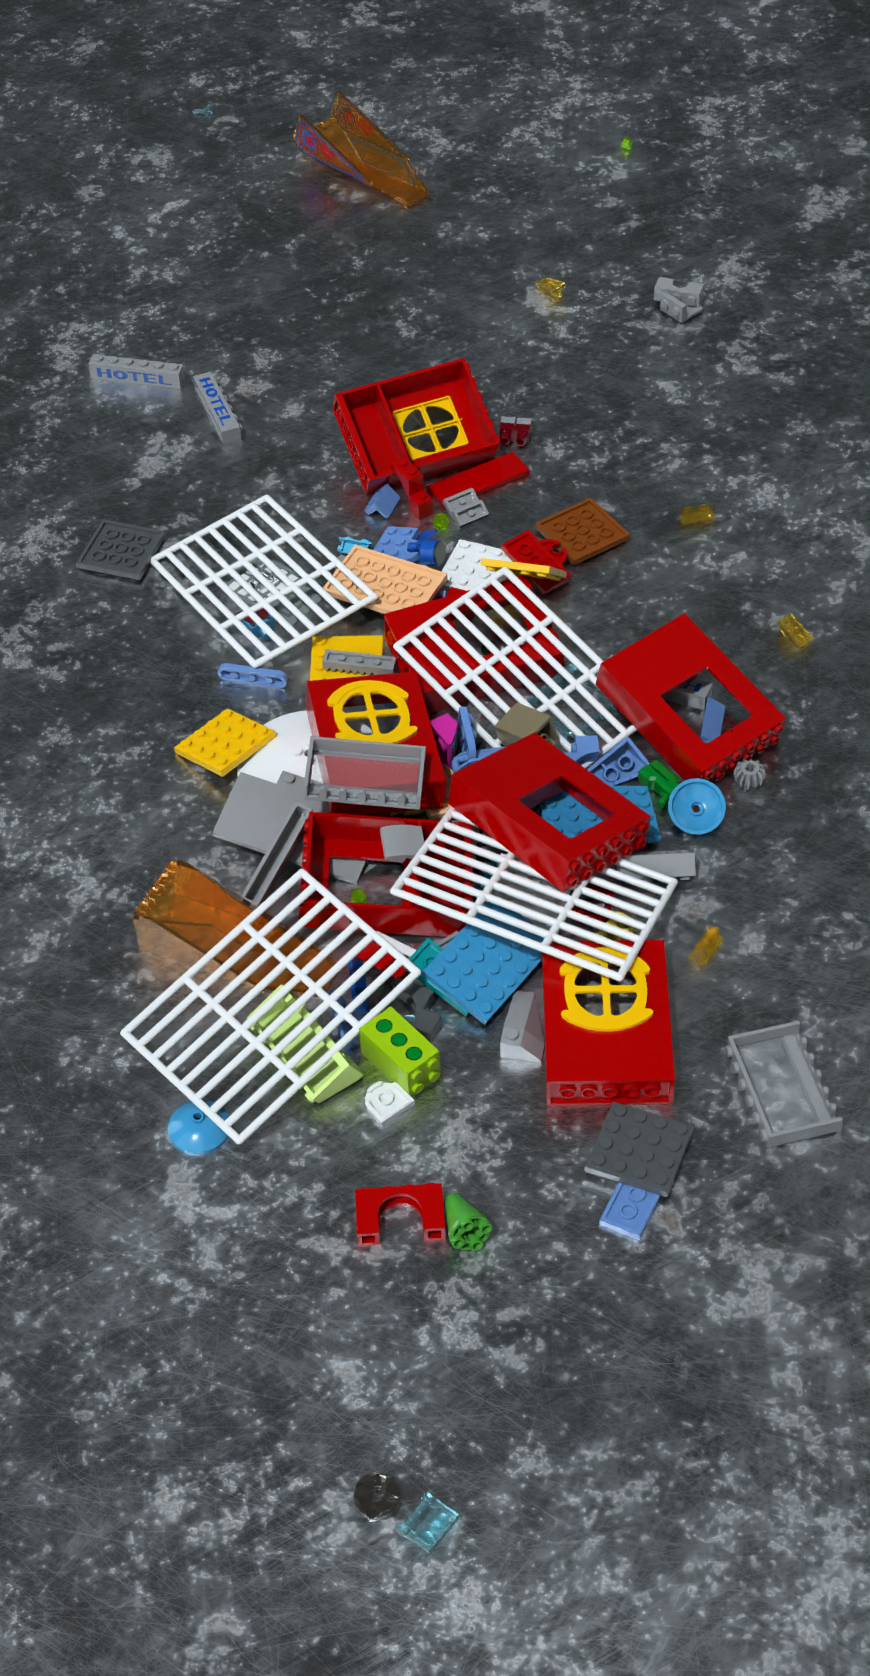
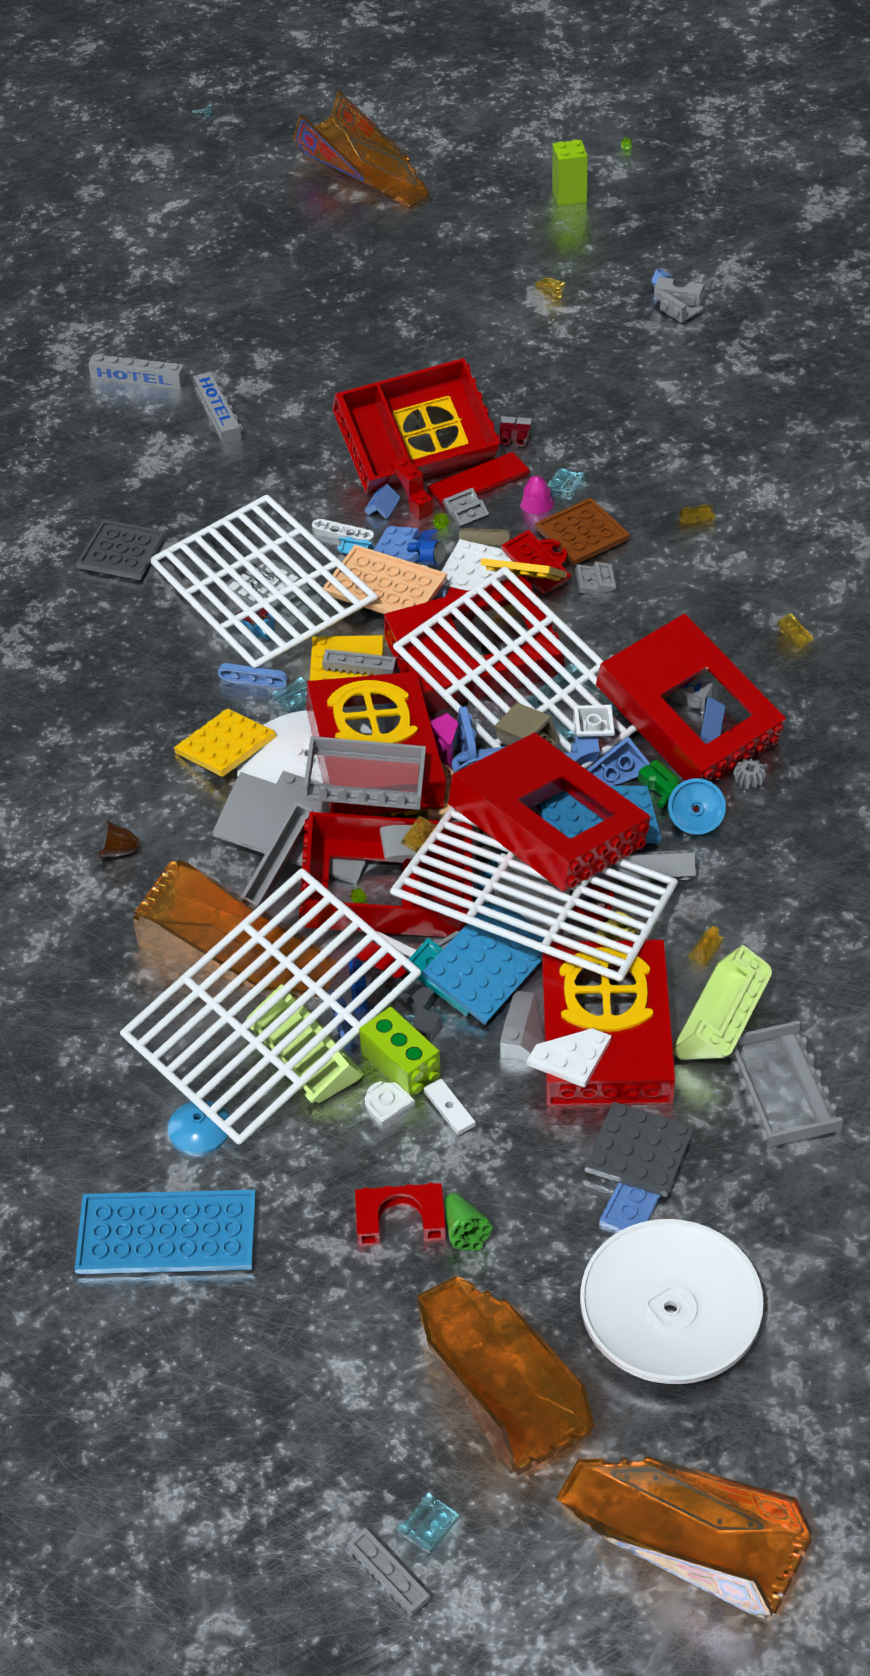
clear smoke plate [353,1473,401,1523] -> none
none -> dark azure plate [75,1190,256,1274]
none -> reddish brown helmet [98,820,141,859]
none -> clear light blue plate [270,677,307,714]
none -> white beam [312,519,374,544]
none -> light grey gear [347,1528,430,1616]
none -> clear yellow hinge [401,816,436,853]
none -> clear orange windscreen [417,1276,595,1475]
none -> white tile [424,1079,476,1135]
none -> dark tan slope [459,528,511,546]
none -> dark pink helmet [520,476,554,514]
none -> white plate [527,1028,611,1088]
none -> clear light blue plate [548,468,587,500]
none -> lime brick [552,140,588,206]
none -> clear orange windscreen [556,1457,813,1619]
none -> white slope [573,705,615,737]
none -> light grey slope [575,562,616,594]
none -> white dish [580,1219,763,1384]
none -> medium blue plate [651,269,672,287]
none -> yellowish green windscreen [672,945,772,1060]

